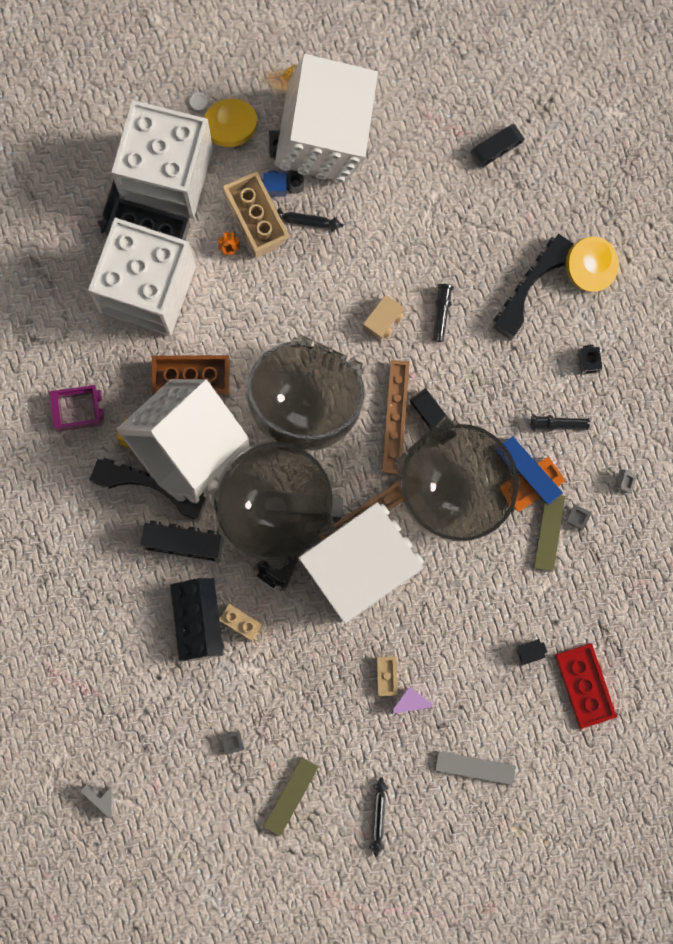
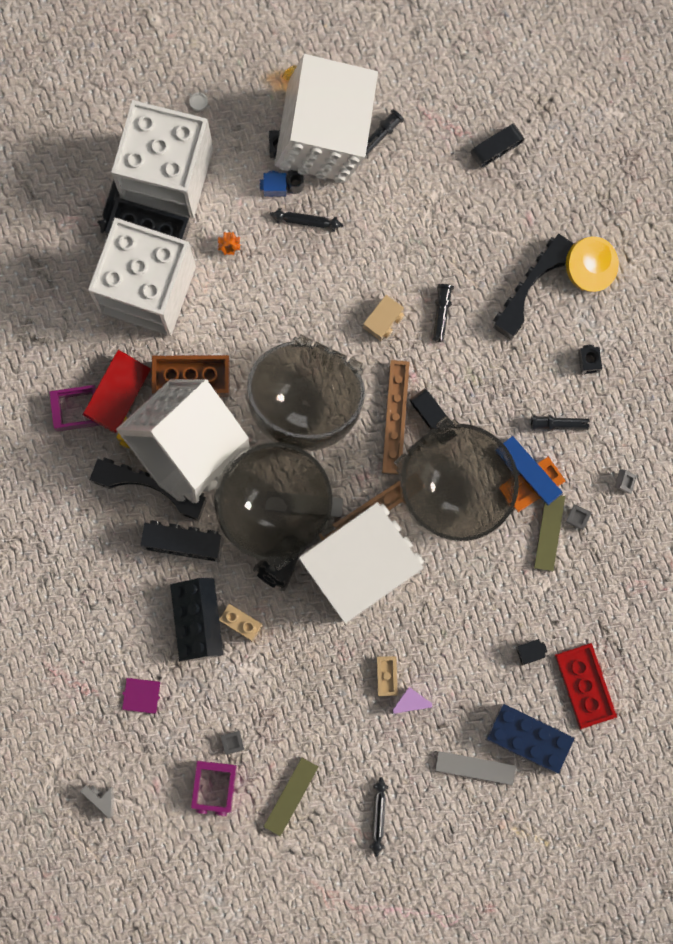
yellow piece [204,99,258,147] -> none
tan slope [223,171,290,259] -> none
none -> red tile [82,349,151,434]
none -> magenta piece [122,678,161,714]
none -> magenta window [191,761,237,816]
none -> black pin [364,109,404,159]
none -> dark blue brick [485,703,575,774]

